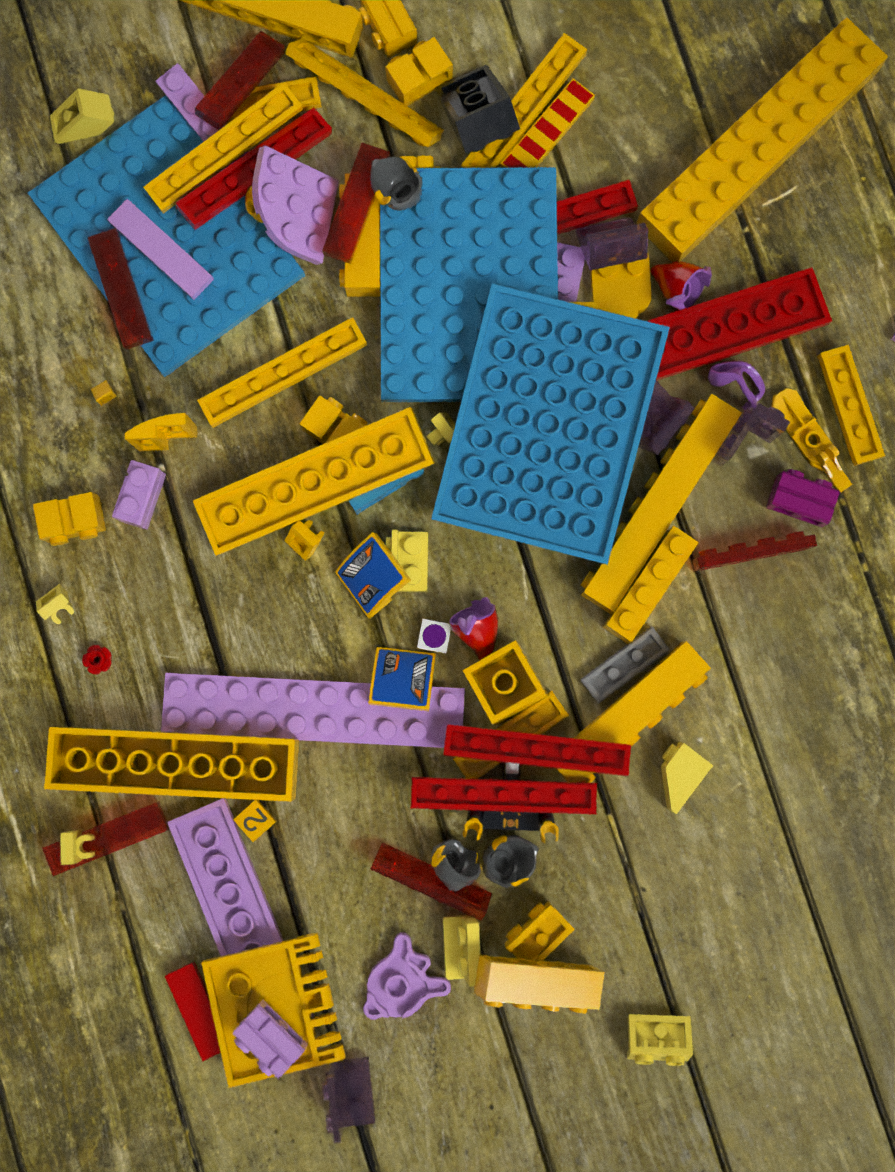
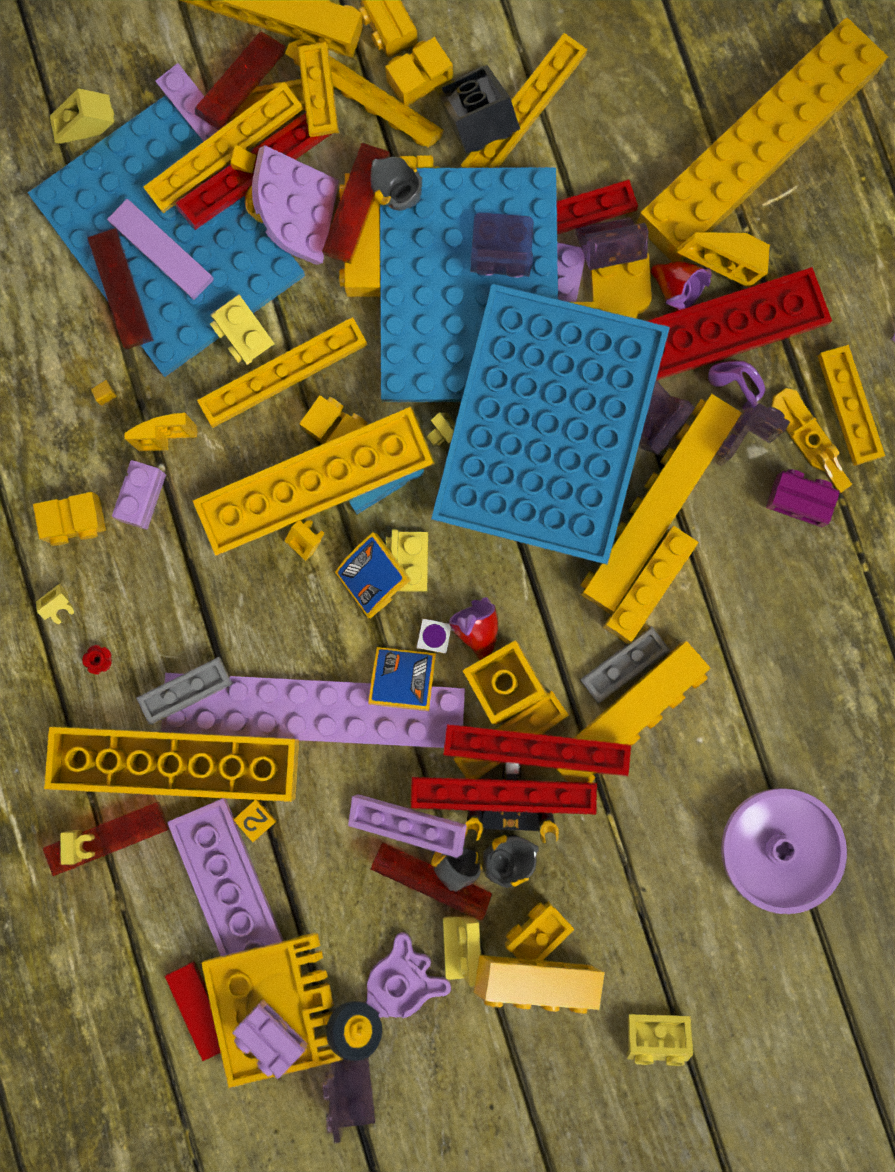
tile [500,78,595,168] -> none
light yellow slope [661,742,713,814] -> none
clear red plate [692,531,817,572] -> none
none -> light grey tile [136,657,233,725]
none -> light yellow bracket [210,294,274,365]
none -> yellow piece [231,145,256,173]
none -> yellow tile [297,42,339,137]
none -> black wheel [326,1001,382,1061]
none -> lavender plate [348,794,467,858]
none -> clear purple bracket [470,213,534,278]
none -> yellow slope [677,232,770,288]
none -> lavender dish [721,788,847,914]

